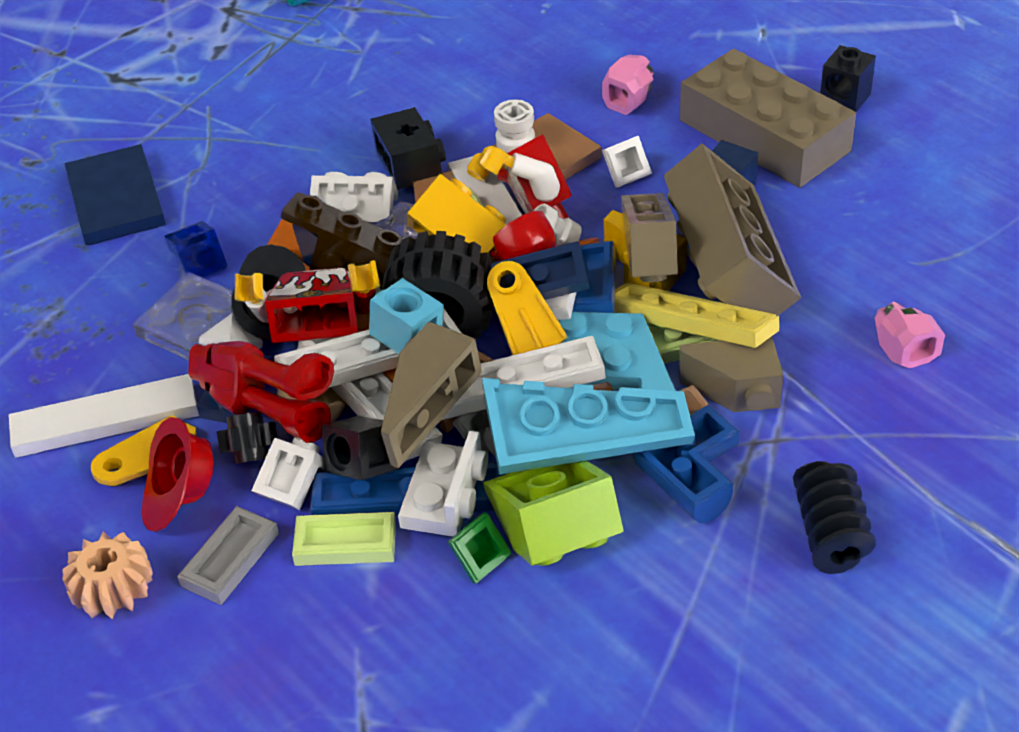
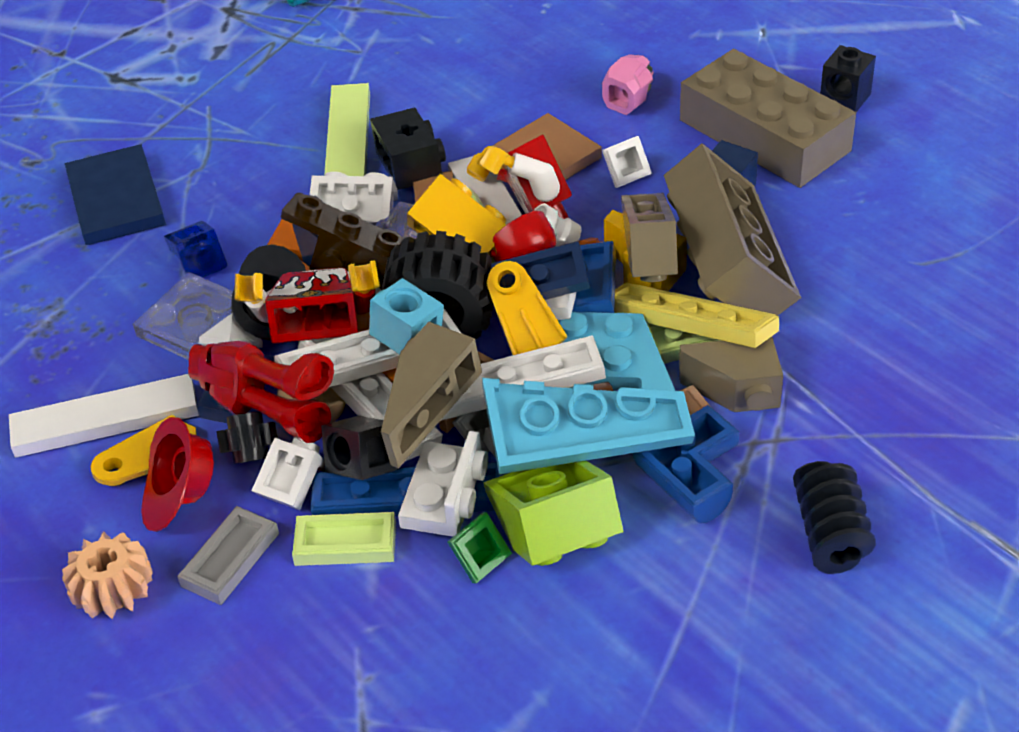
white wheel [494,99,535,153] -> none
bright pink rock [874,302,945,369] -> none
none -> yellowish green tile [324,83,370,176]

